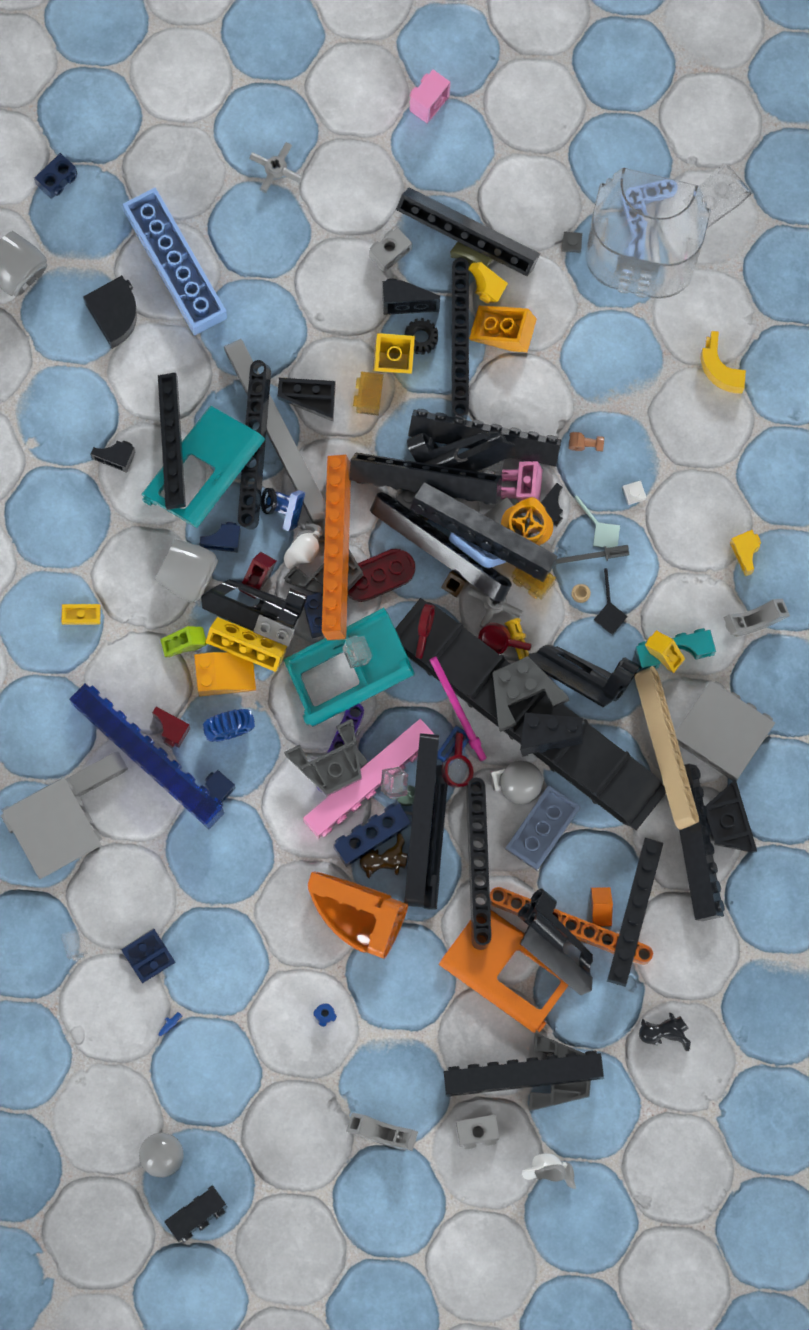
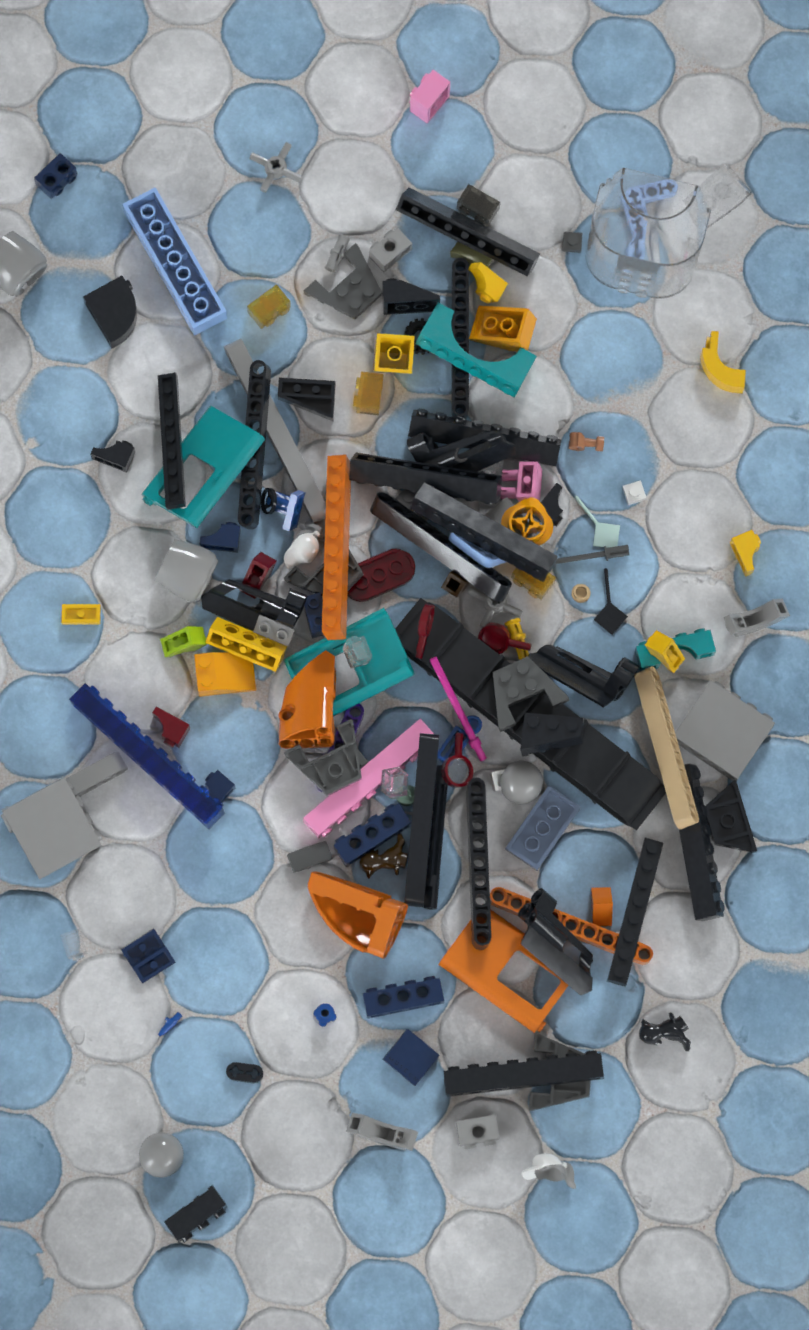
blue gear [203,709,255,742] -> none
none -> black beam [226,1062,264,1083]
none -> clear yellow brick [247,284,291,329]
none -> orange panel [279,650,336,749]
none -> dark grey slope [287,841,333,873]
none -> dark grey wing [303,243,382,319]
none -> light grey pin [325,234,350,273]
none -> dark blue brick [363,976,444,1019]
none -> dark blue slope [382,1029,440,1086]
none -> teal arch [415,302,537,398]
none -> clear smoke brick [457,184,500,226]
none -> blue plate [467,715,482,734]

